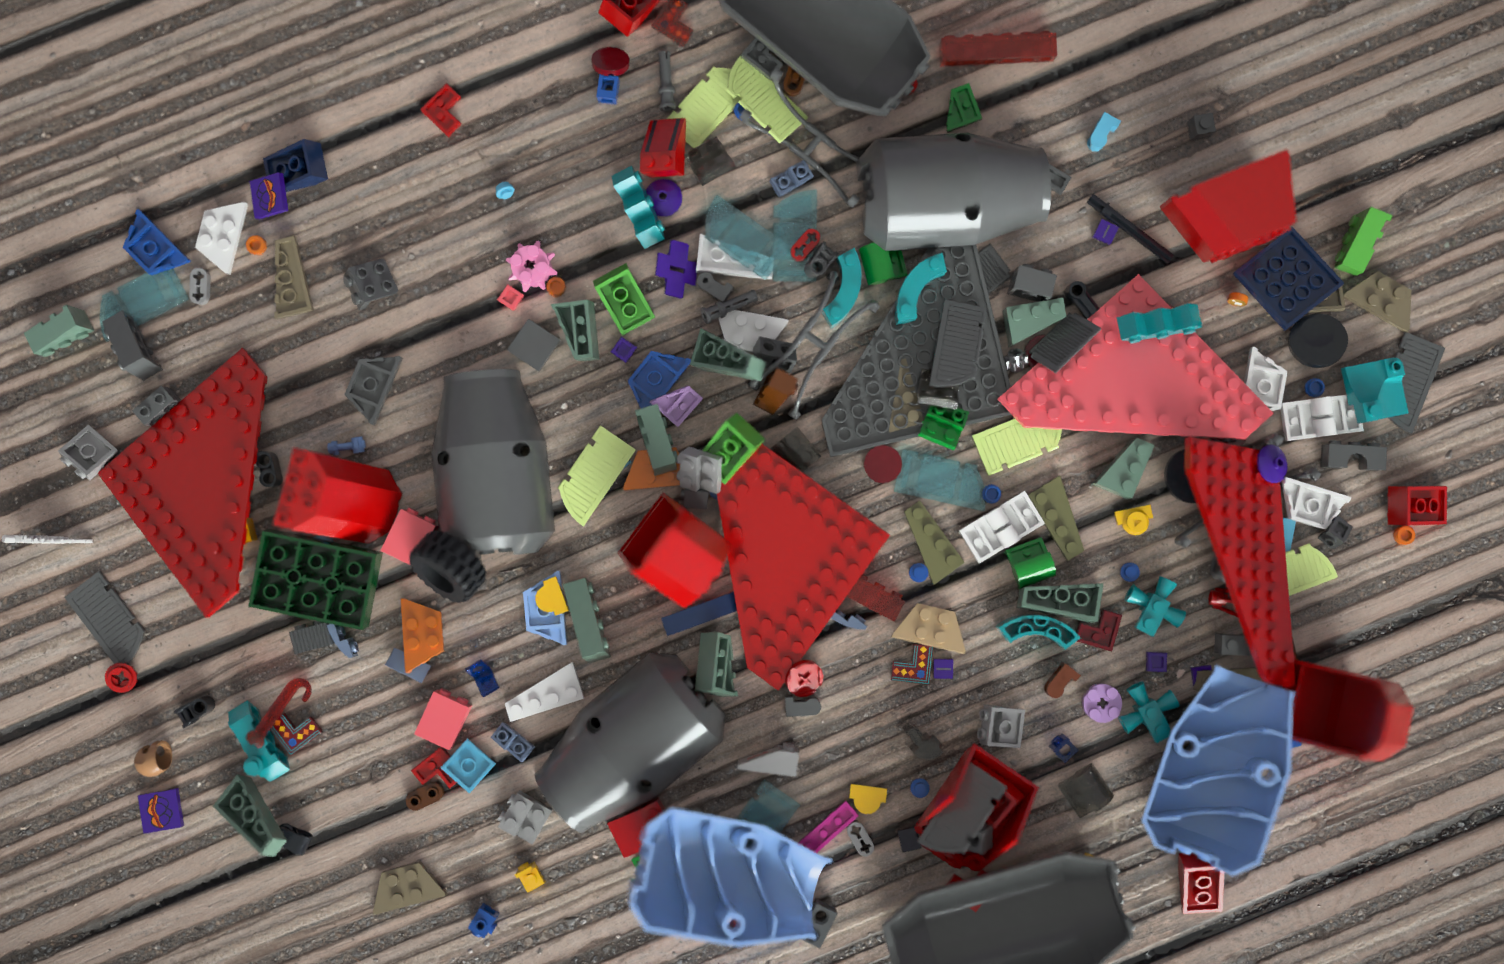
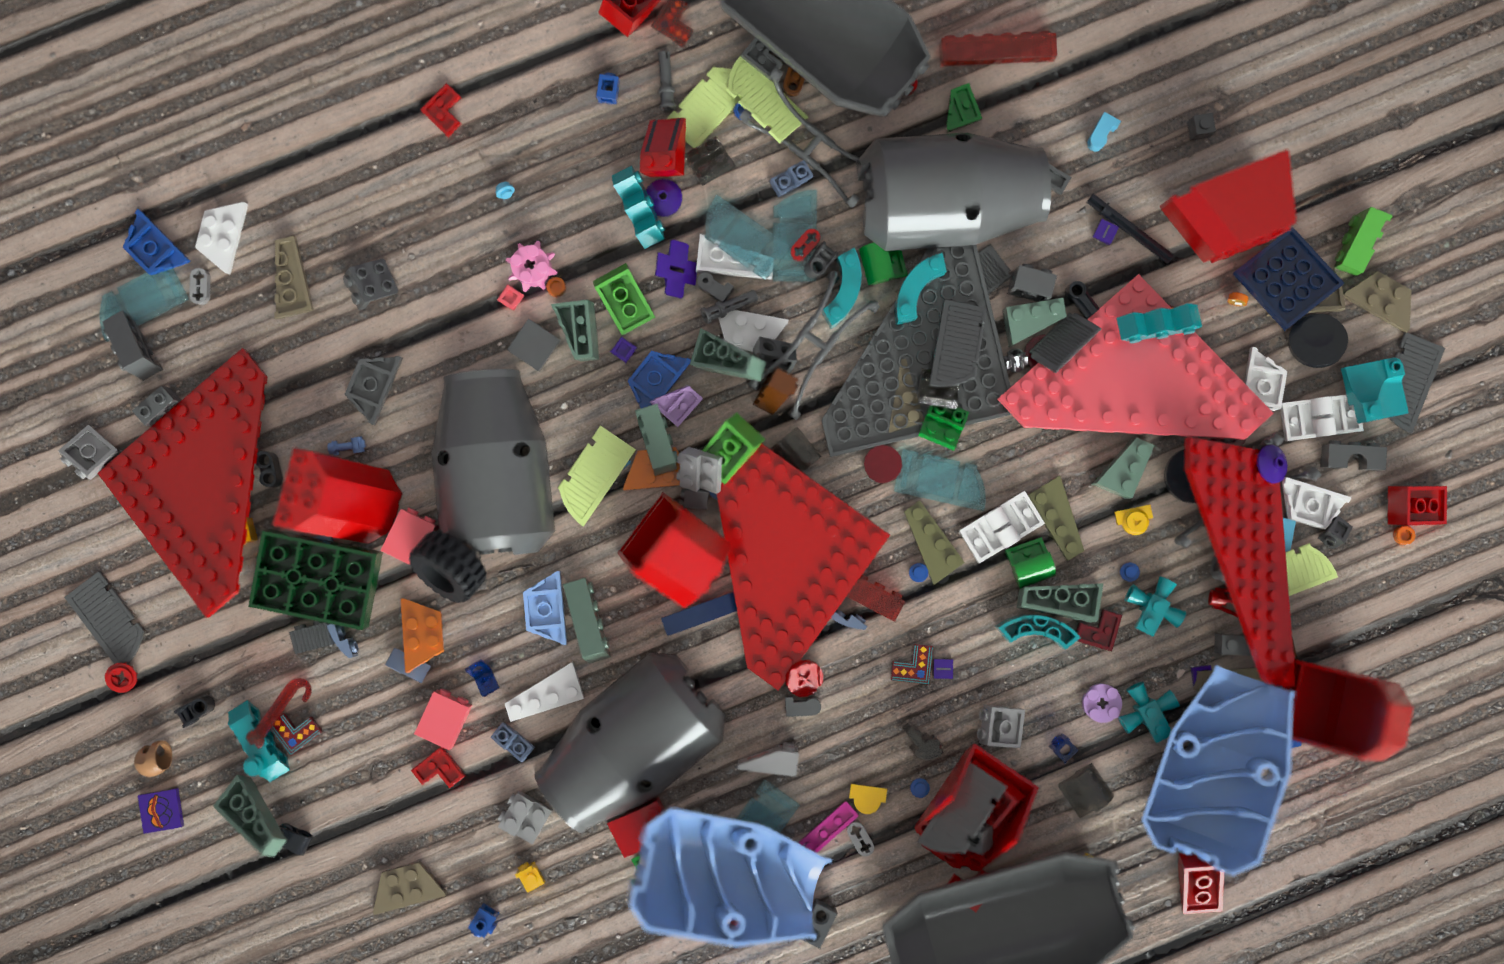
white animal [2,535,93,544] -> none
sand green wedge [24,305,94,357] -> none
orange tile [246,235,267,255] -> none
dark purple tile [250,172,288,219] -> none
dark blue slope [263,139,328,192] -> none
reddish brown plate [406,782,444,811] -> none
medium azure tile [441,738,496,793] -> none
yellow piece [535,576,569,616] -> none
dark red tile [591,47,630,76] -> none
sand green wedge [695,632,738,697] -> none
tan wing [892,603,966,654] -> none
black slope [897,827,921,853] -> none
yellowish green piece [972,419,1062,476] -> none
blue plate [982,484,1001,504] -> none
copper leg [1044,662,1081,698] -> none
dark purple tile [1146,652,1167,672] -> none
blue plate [1305,378,1325,397] -> none

